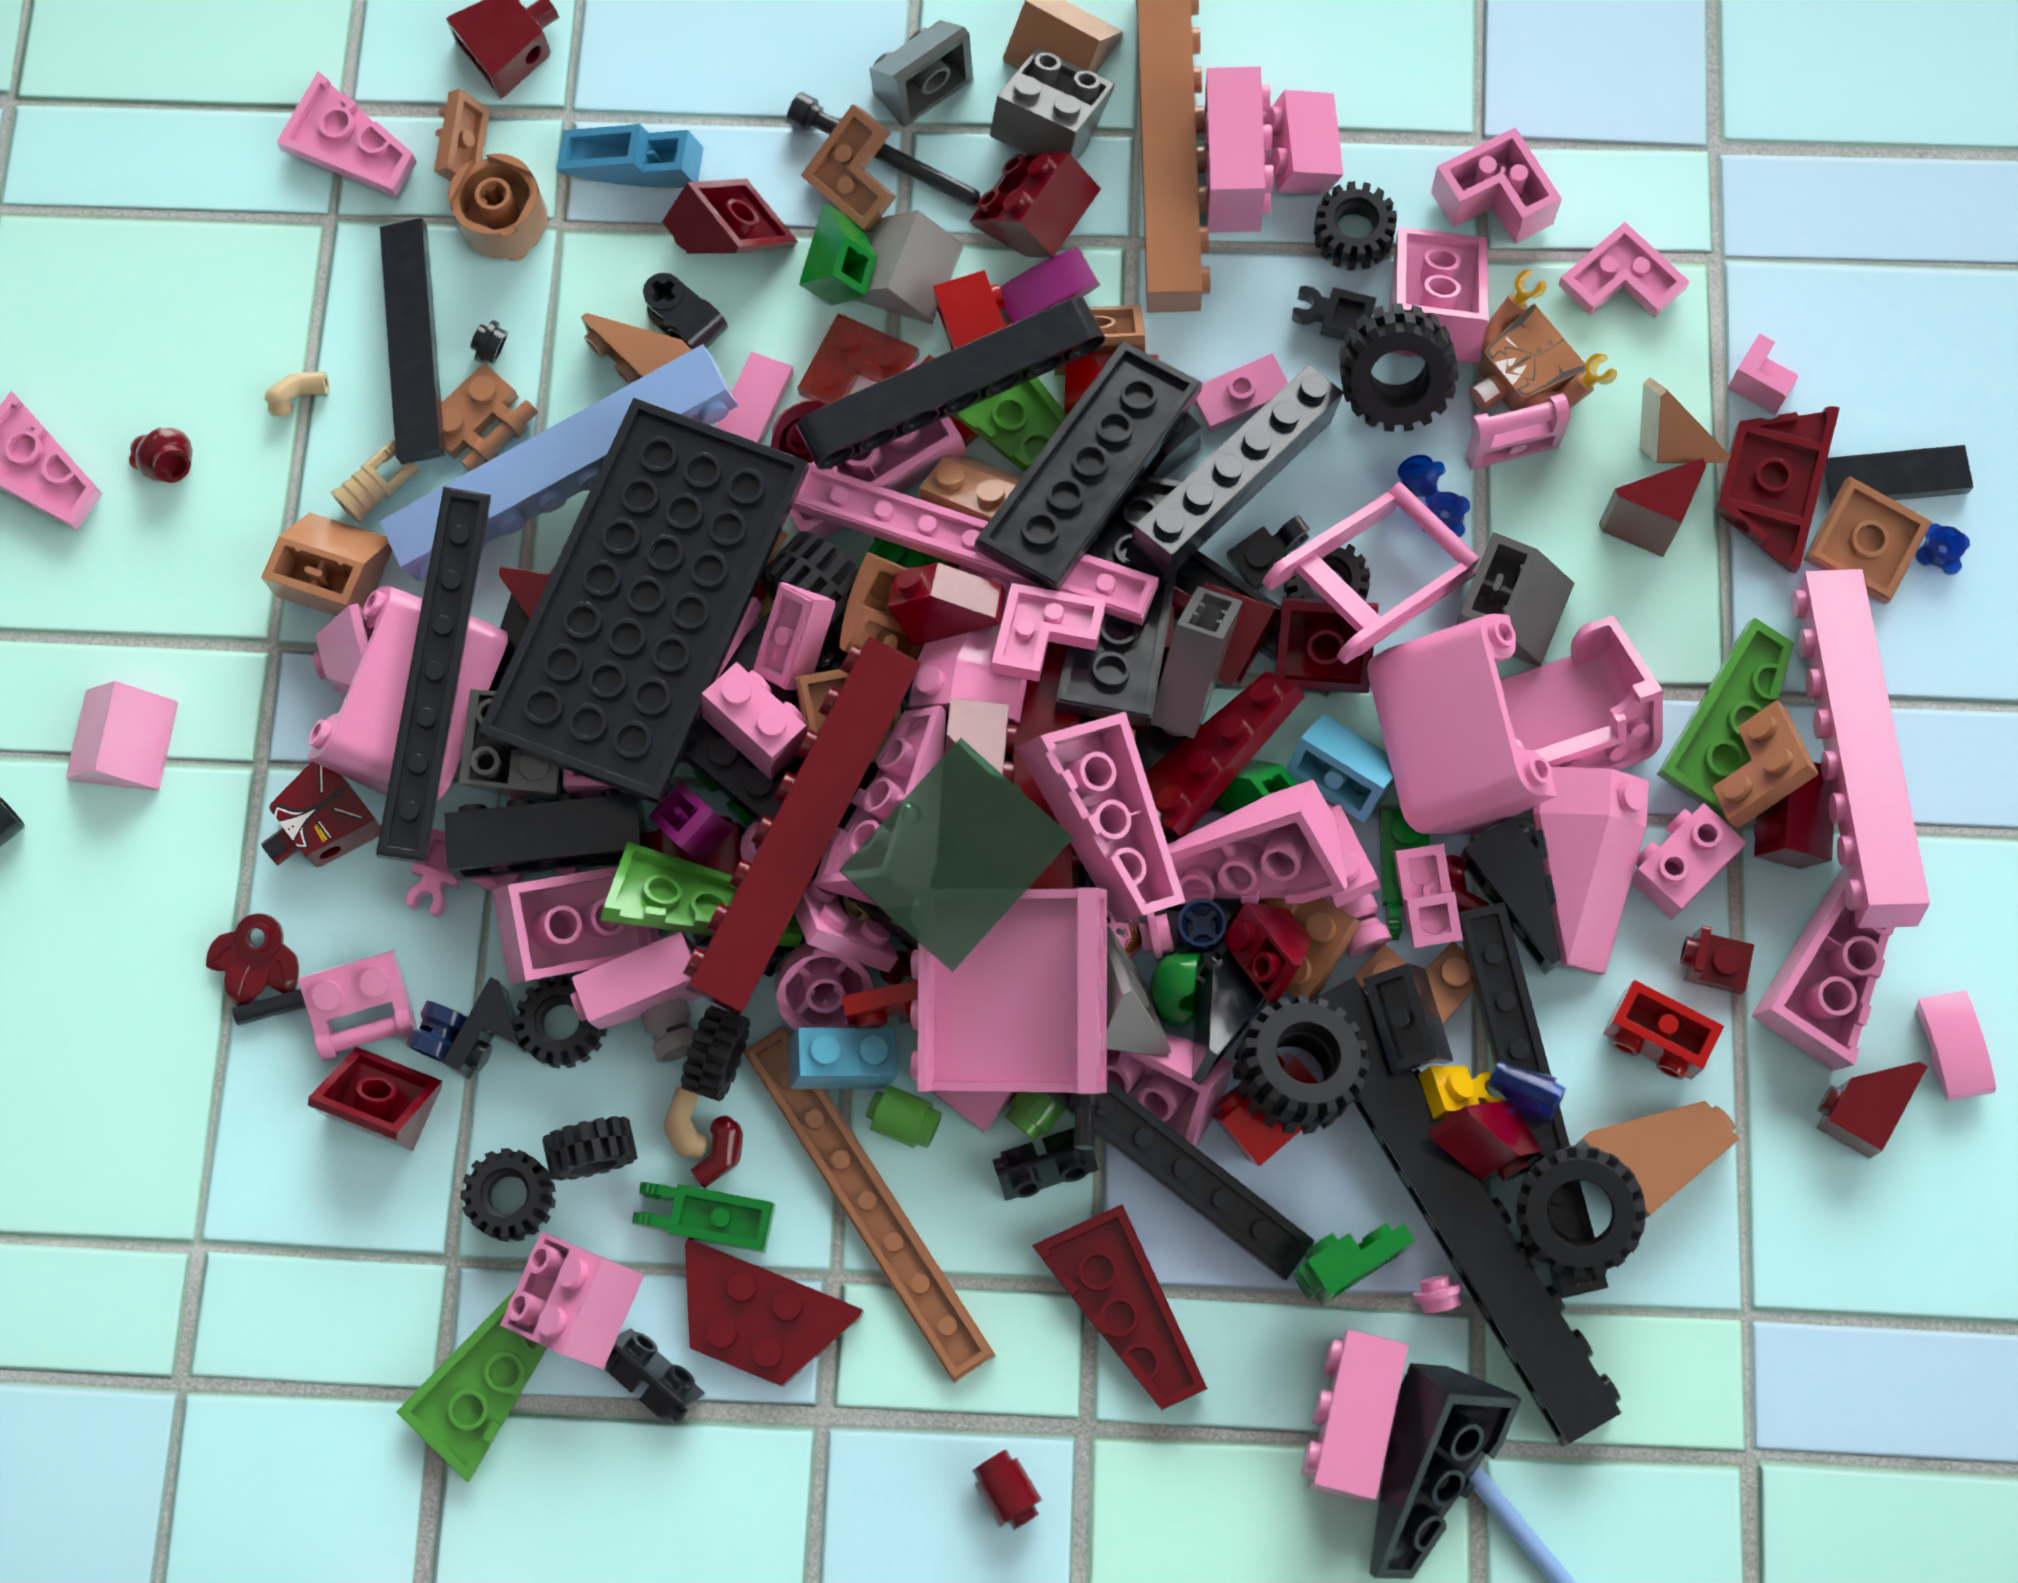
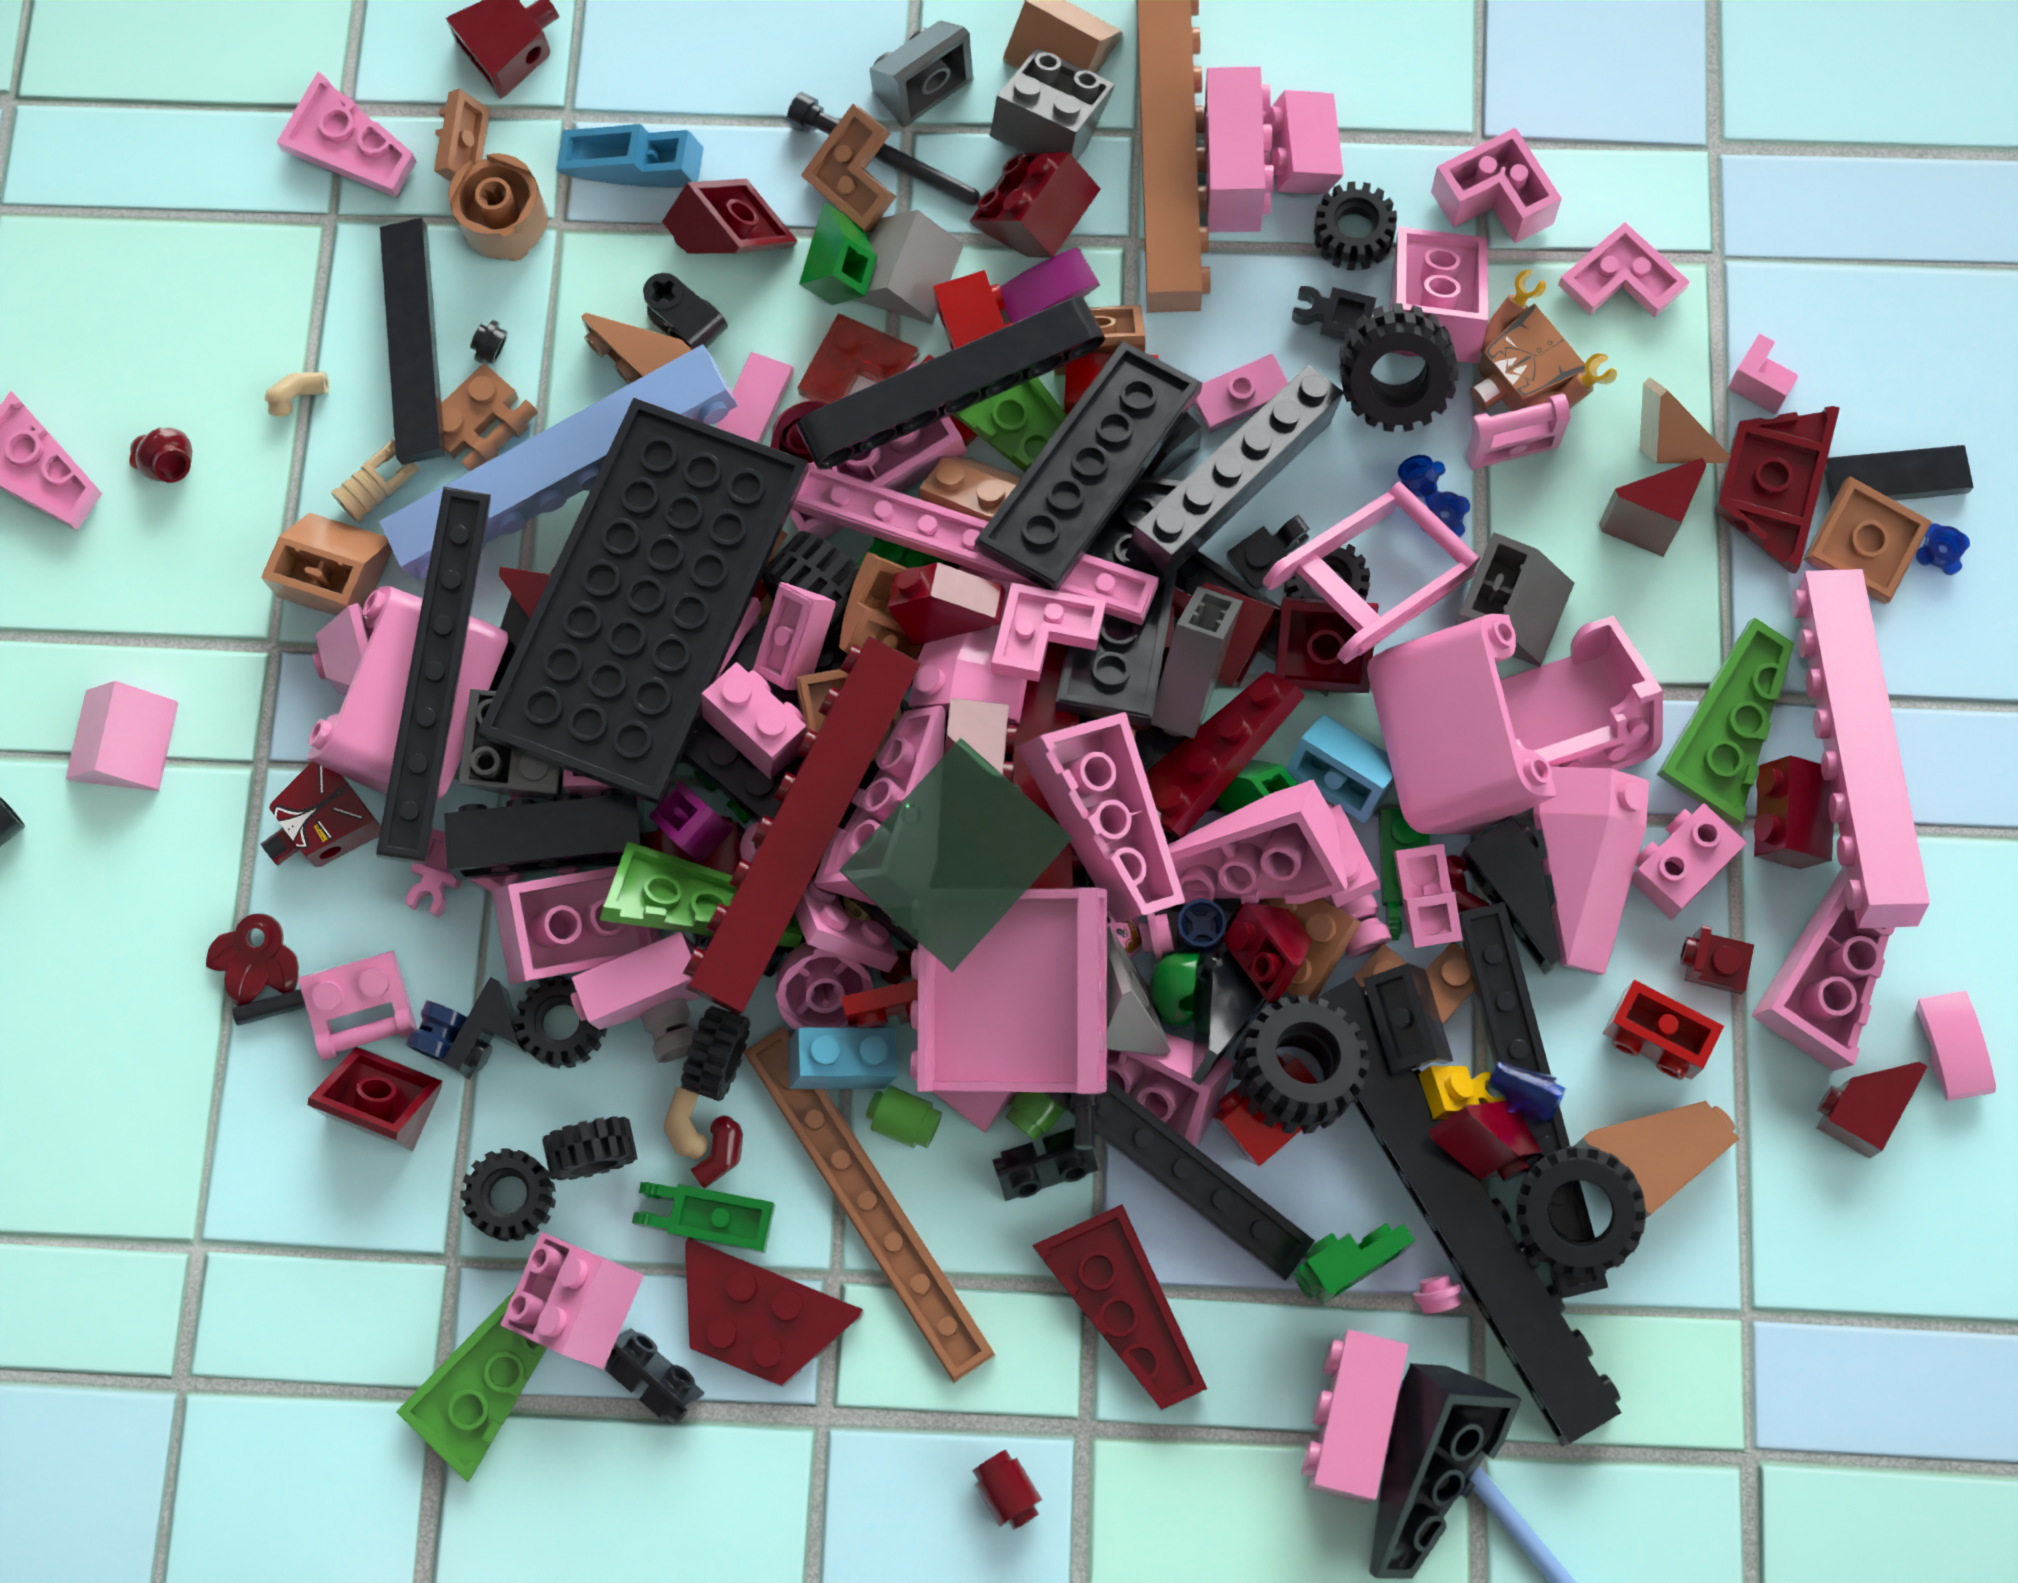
nougat plate [1713,700,1818,829] -> none

